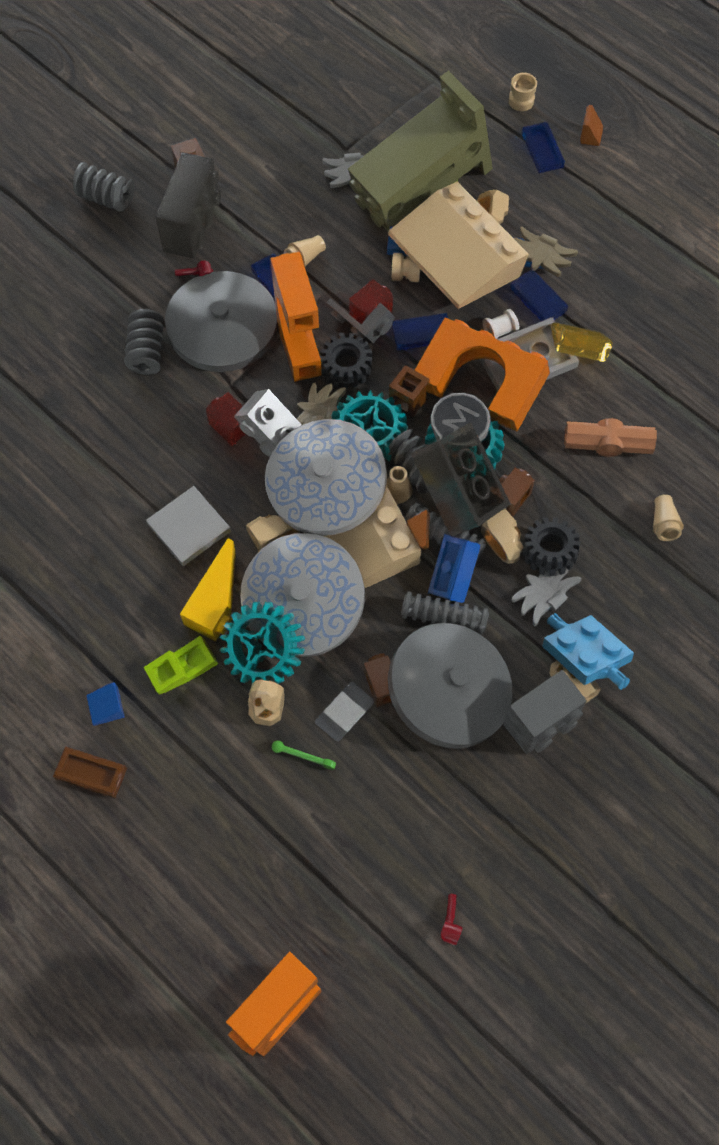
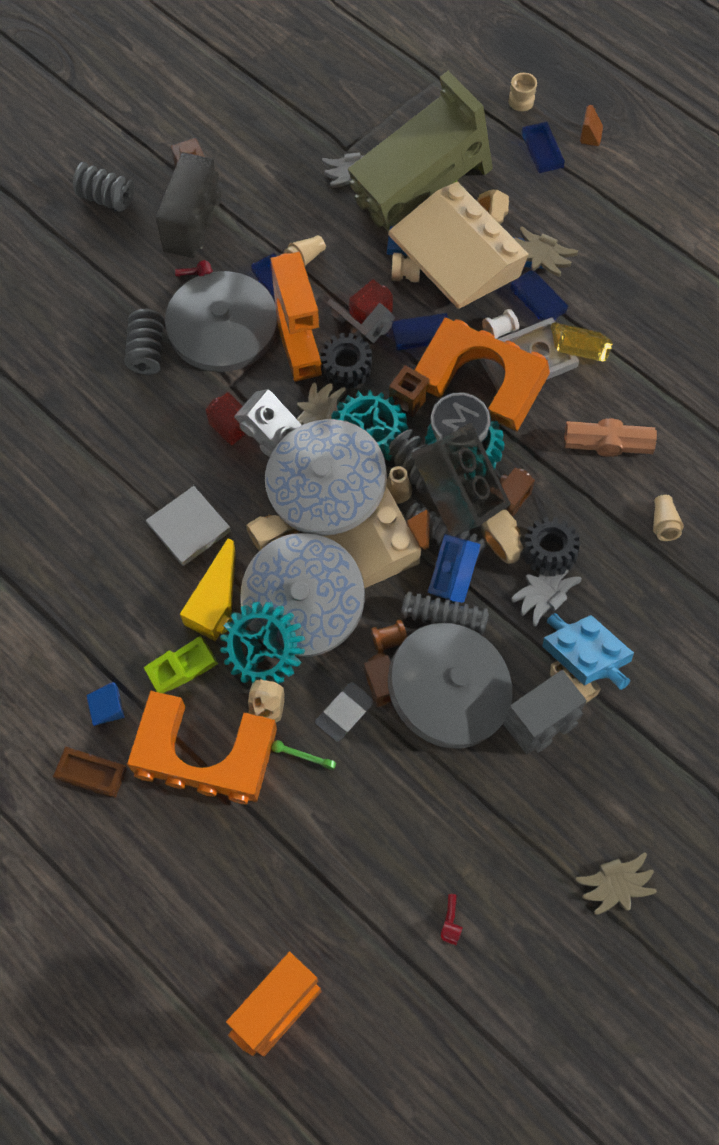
none -> orange arch [127,691,277,804]
none -> dark orange bush [370,620,407,654]
none -> dark tan piece [575,853,657,915]

